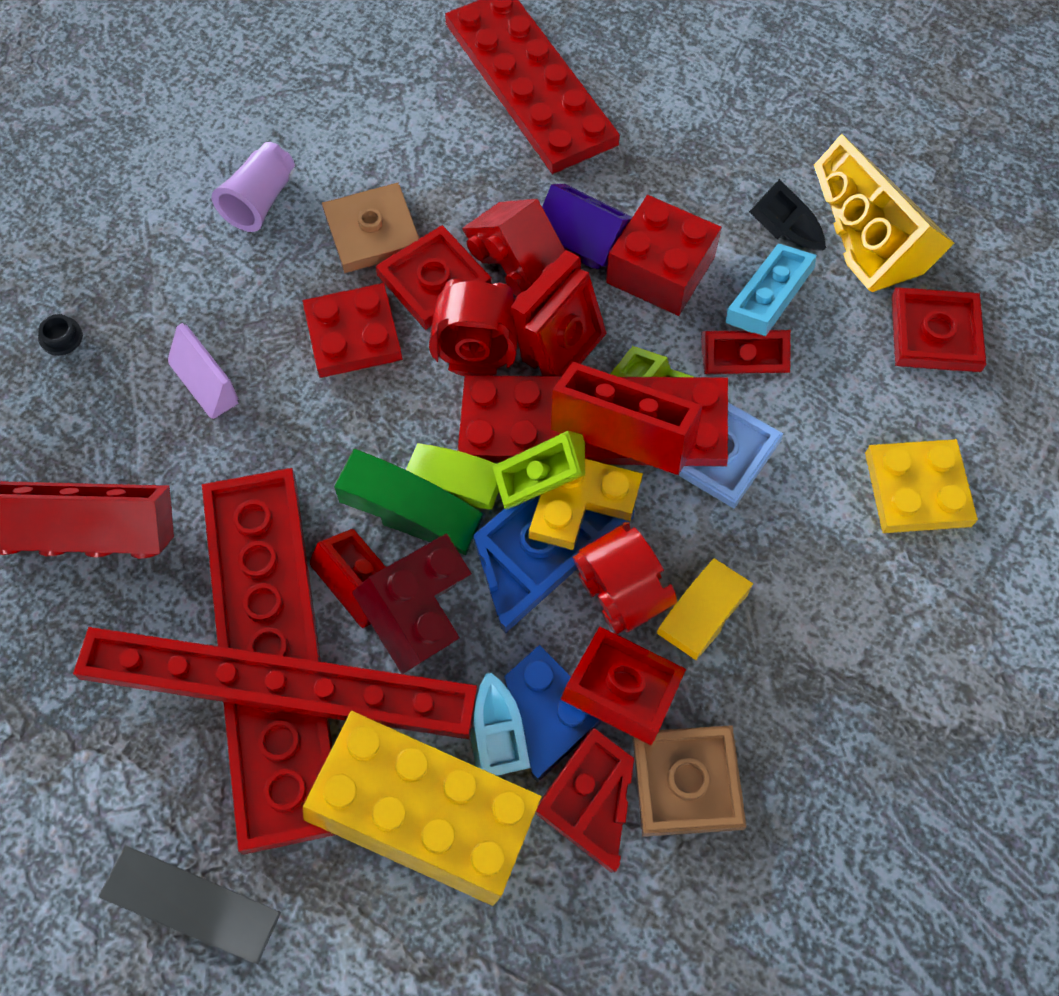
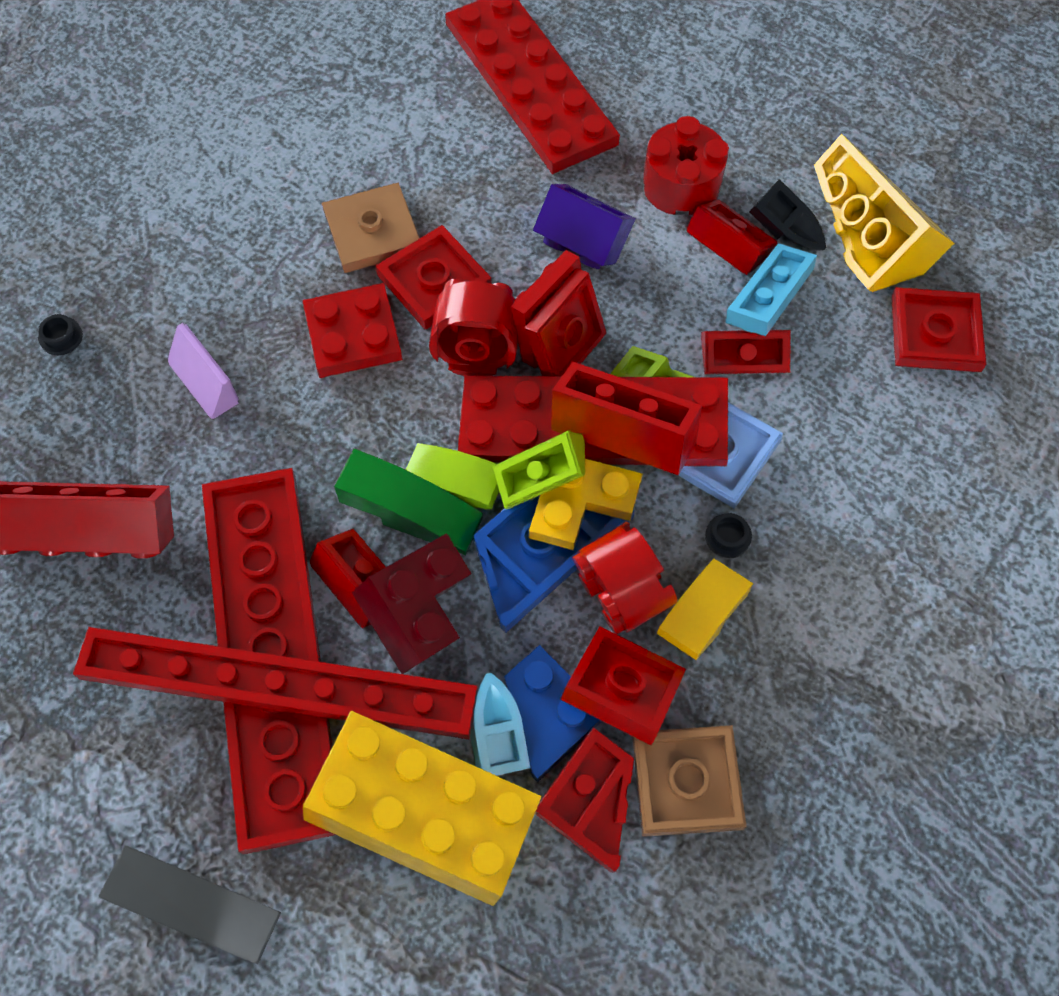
lavender plant [211,142,295,232] -> none
red brick [462,198,565,296] -> none
red brick [606,194,722,316] -> none
yellow plate [865,439,978,533] -> none
none -> red brick [643,116,729,215]
none -> red slope [687,199,778,275]
none -> black plate [705,513,752,558]

